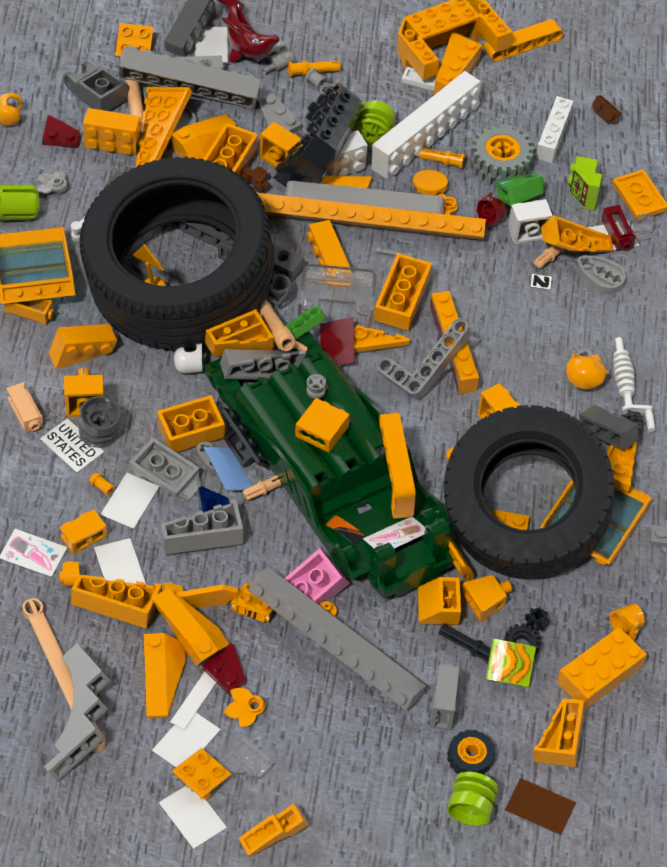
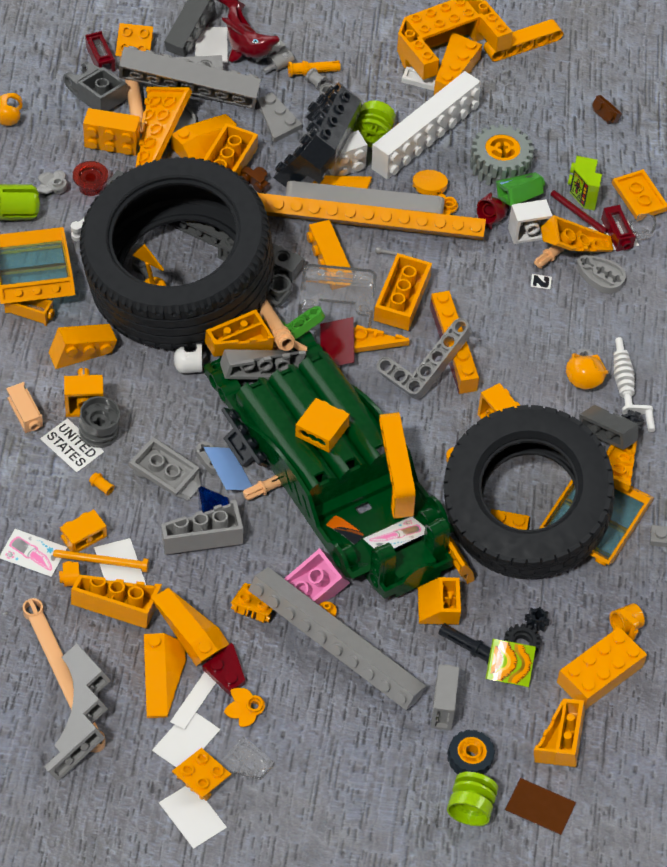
dark red wing [42,115,80,148] -> none
white sticker [100,473,159,529] -> none
light orange brick [157,395,225,452] -> none
light orange piece [162,582,239,608] -> none
light orange slope [238,804,309,857] -> none
light orange brick [260,122,301,168] -> none
light grey wheel [306,374,326,399] -> none
light orange pin [415,148,466,169] -> none
light orange torso [461,575,512,623] -> none
white brick [536,96,573,163] -> none
none -> light orange bar [53,549,149,573]
none -> clear red piece [73,161,108,196]
none -> dark red window [85,31,115,72]
none -> dark red bar [550,190,608,234]

